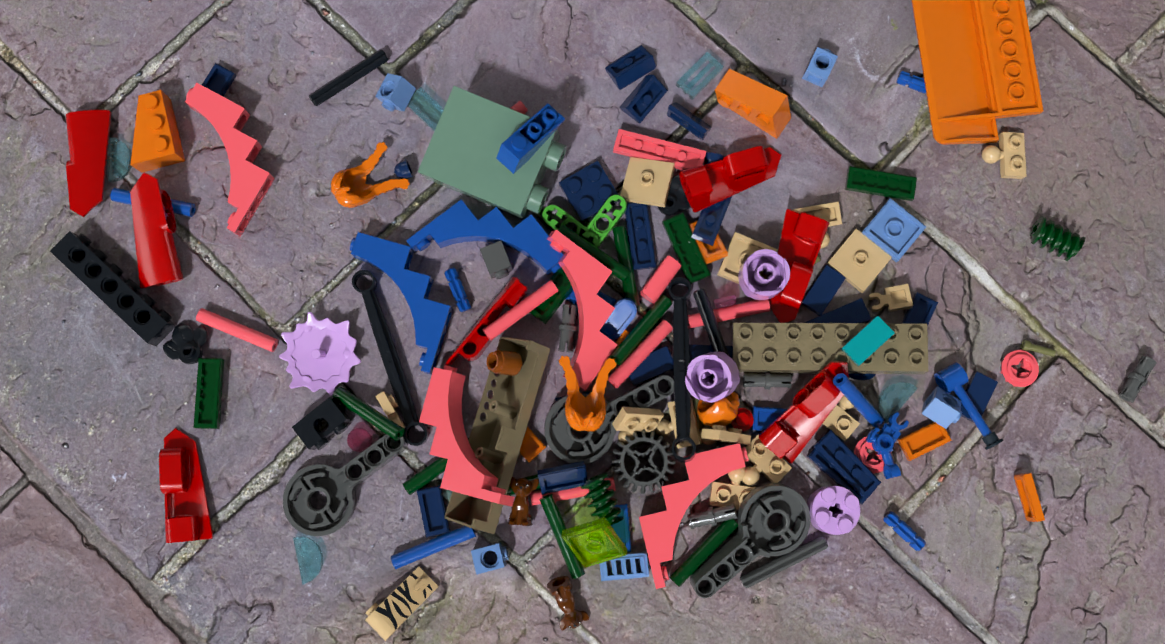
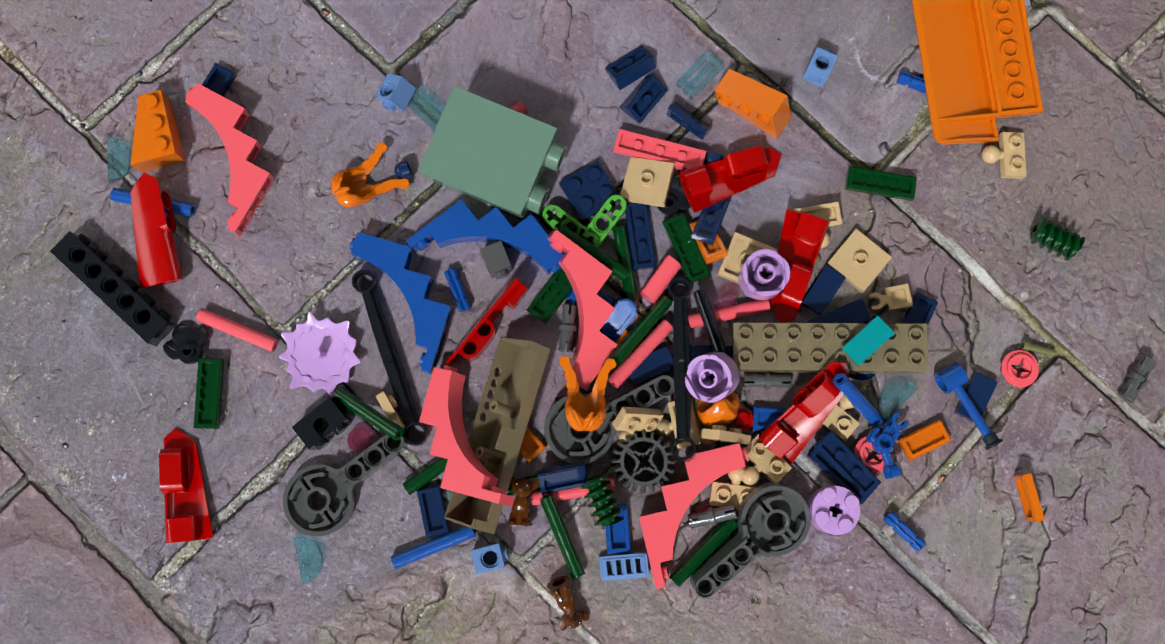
red panel [66,110,111,217] -> none
black axle [309,49,388,106] -> none
tan door [365,566,439,641] -> none
coral piece [483,280,558,341] -> none
dark orange brick [486,350,523,376] -> none
blue slope [496,104,565,174] -> none
clear neon green plate [561,517,627,568] -> none
dark grey axle [740,536,828,588] -> none
medium blue plate [861,198,926,262] -> none
medium blue brick [921,386,962,429] -> none

